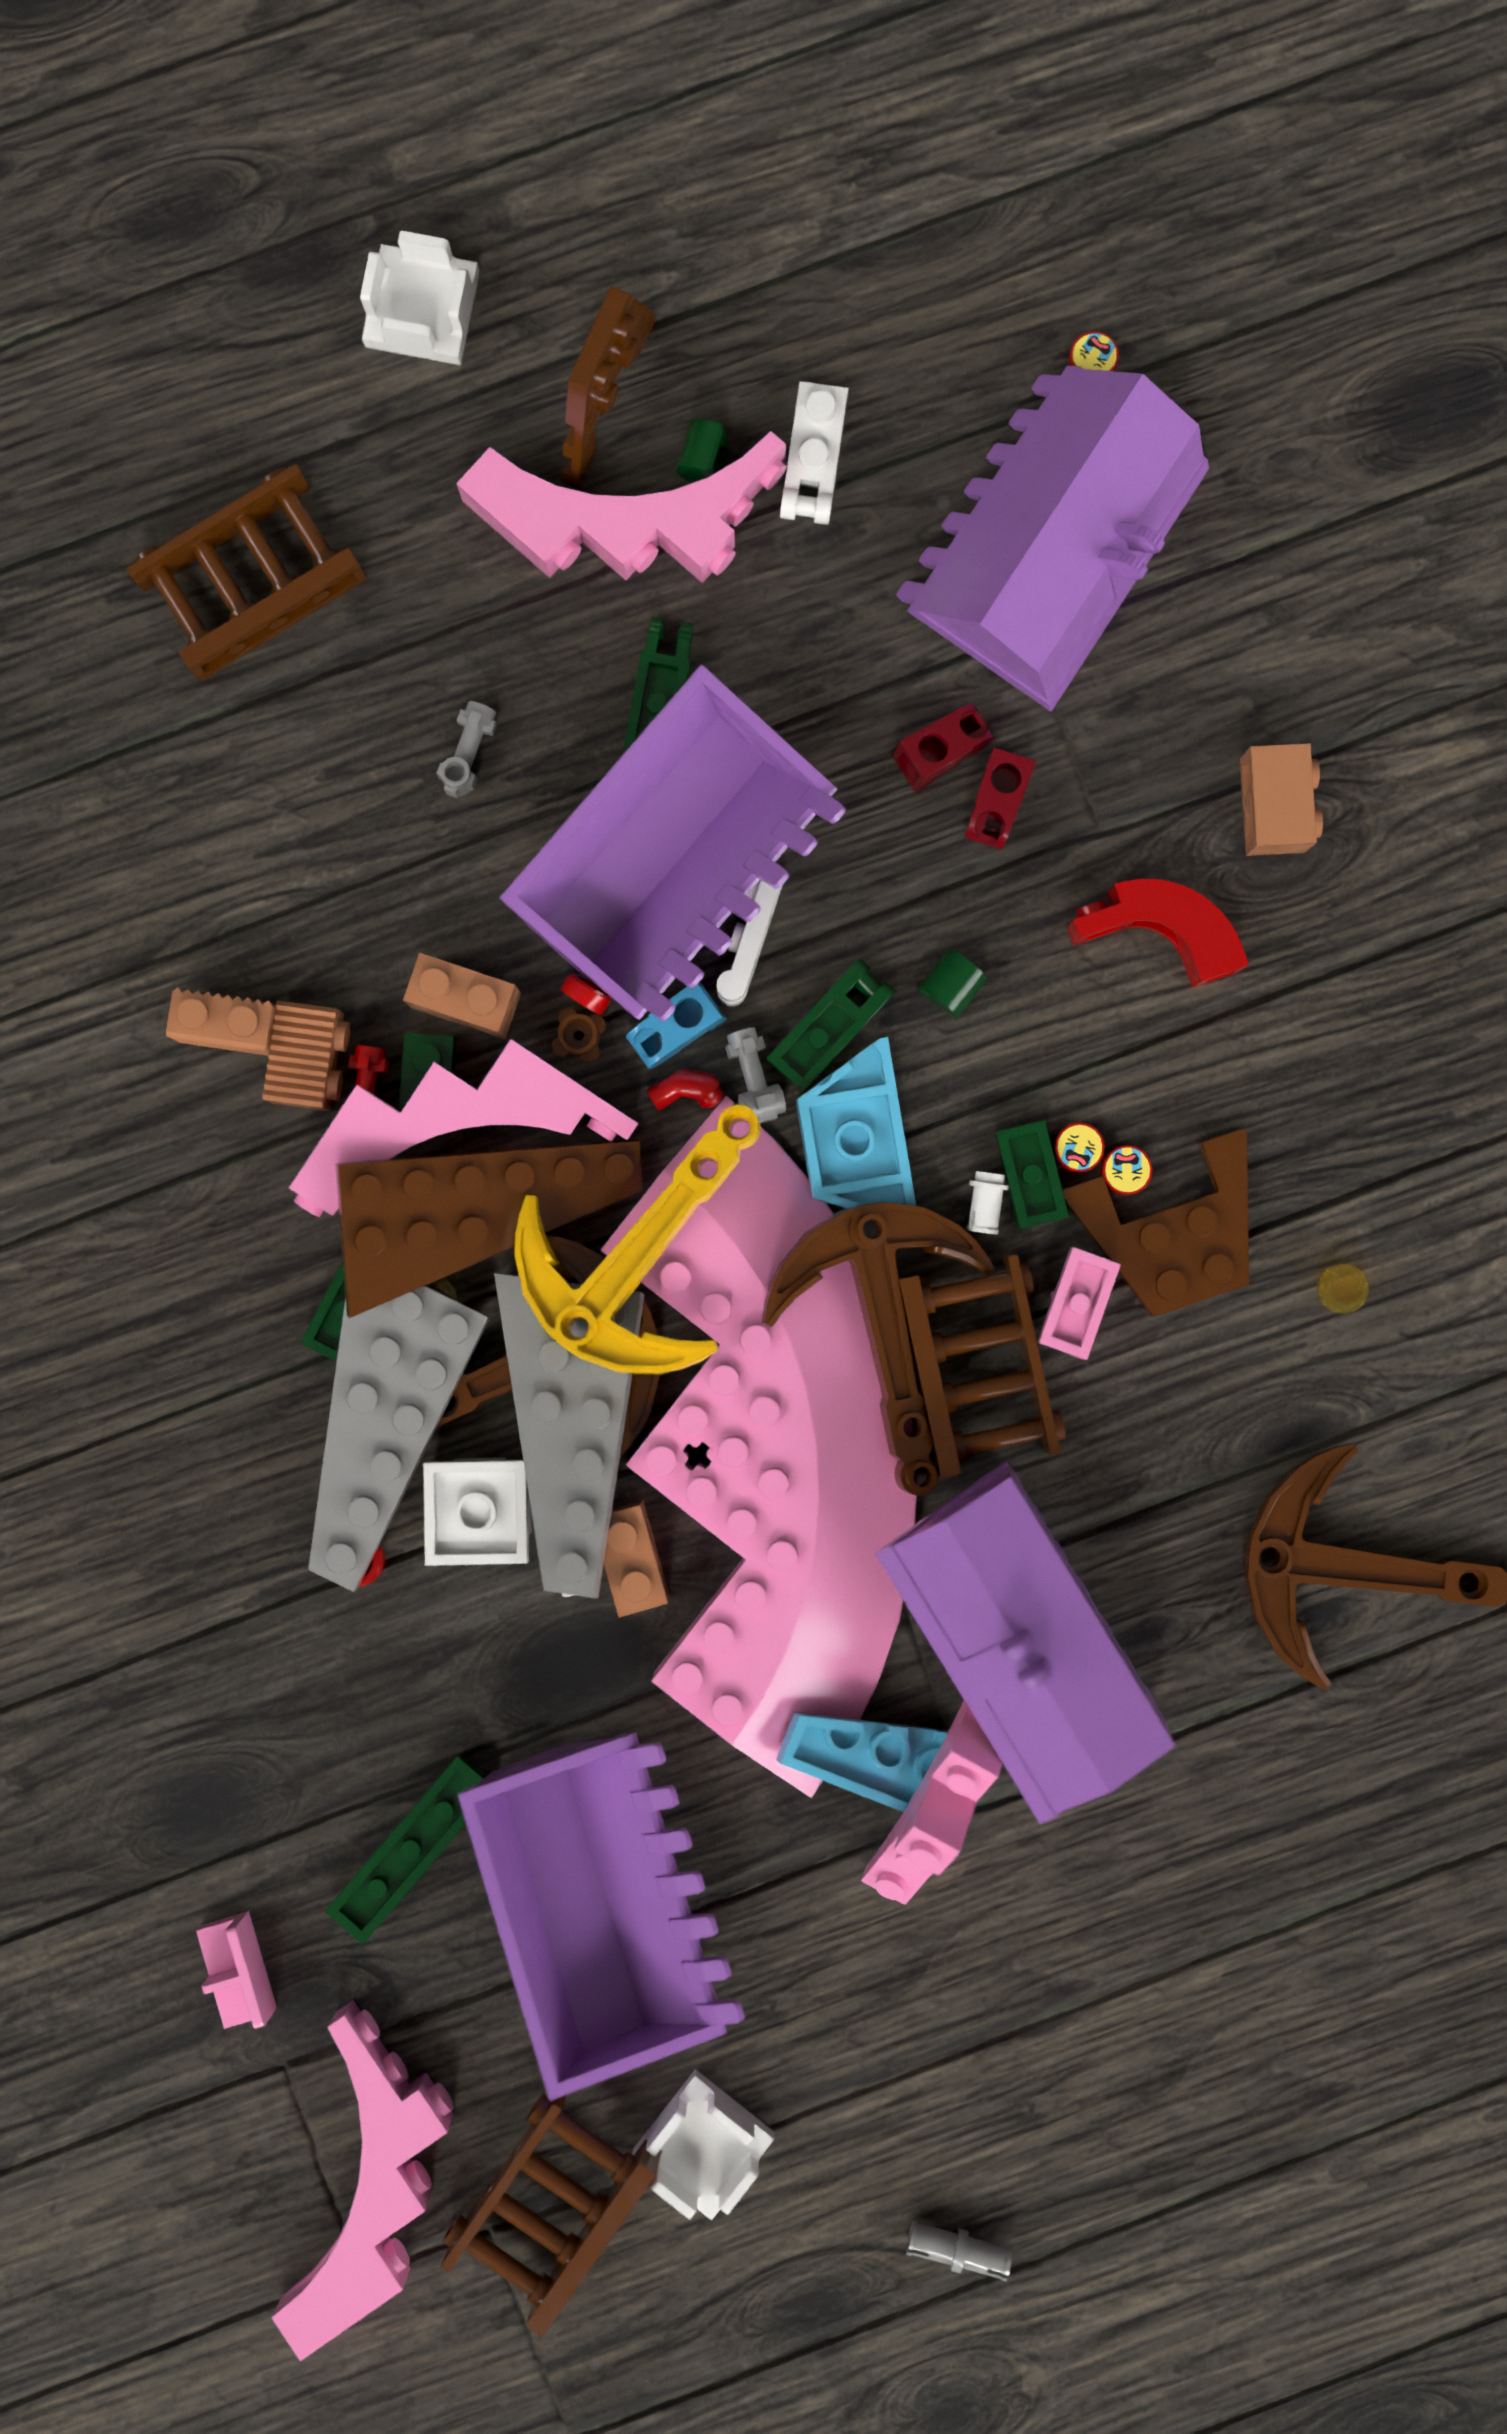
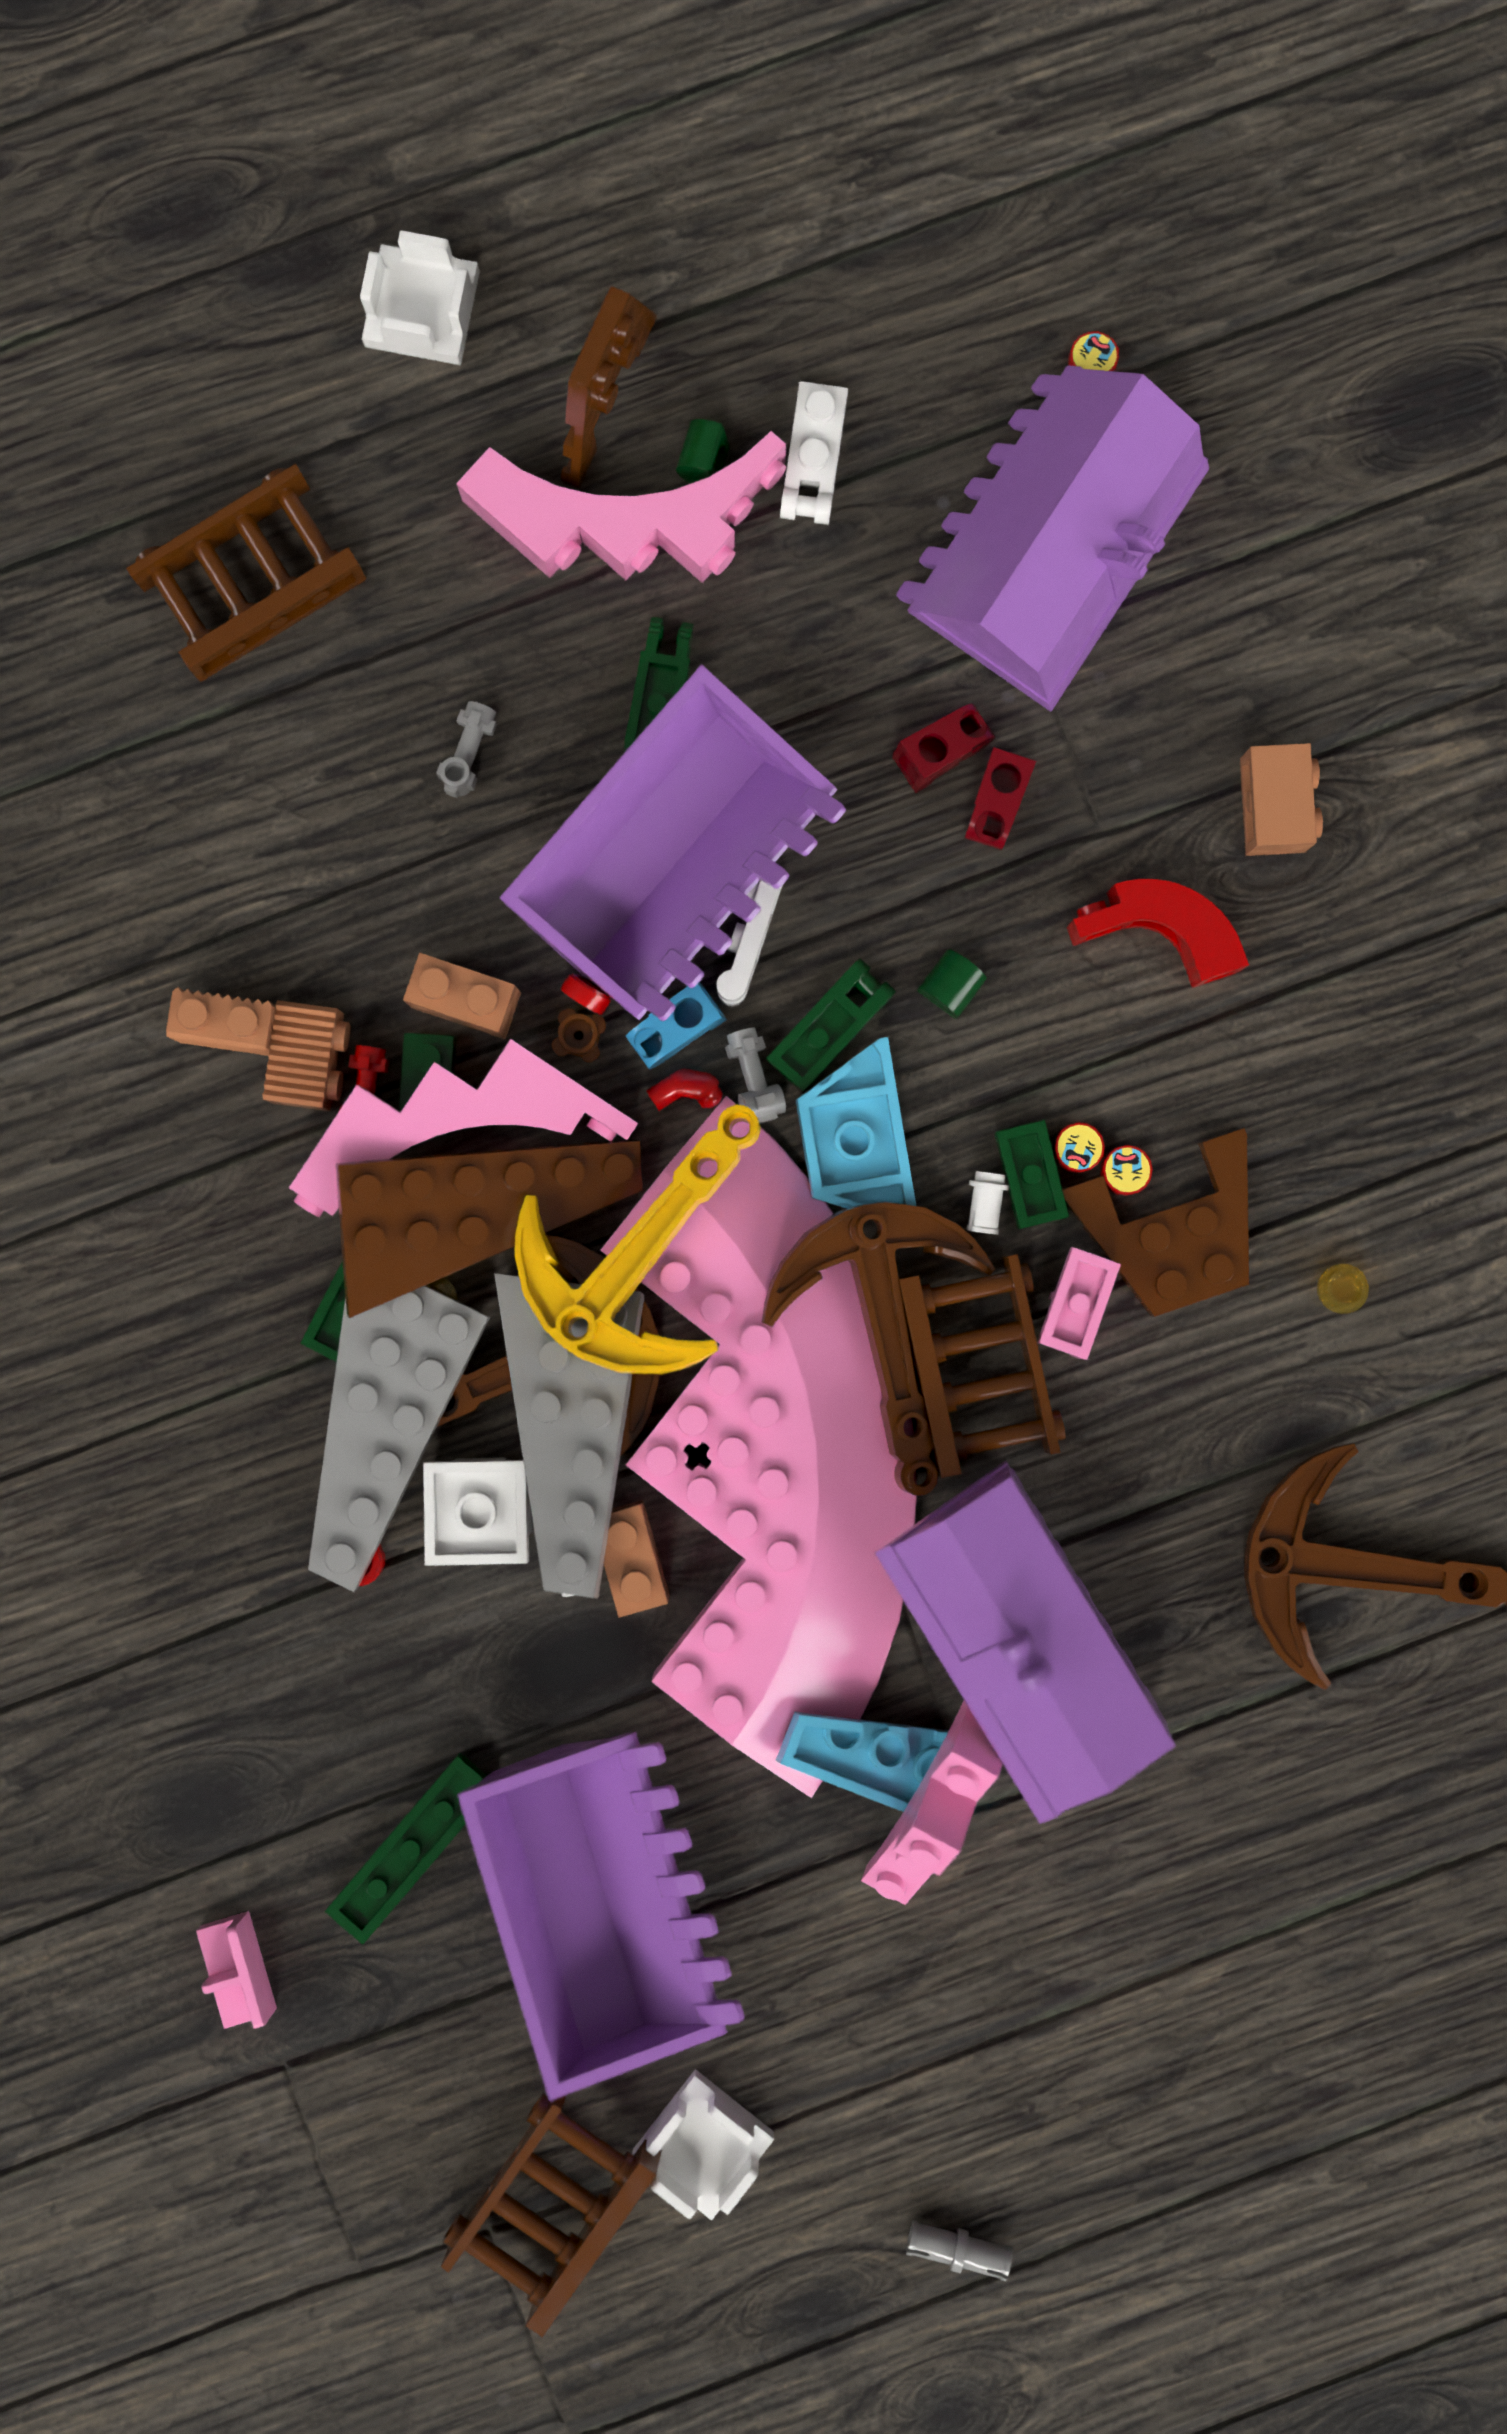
bright pink arch [272,2000,454,2361] -> none

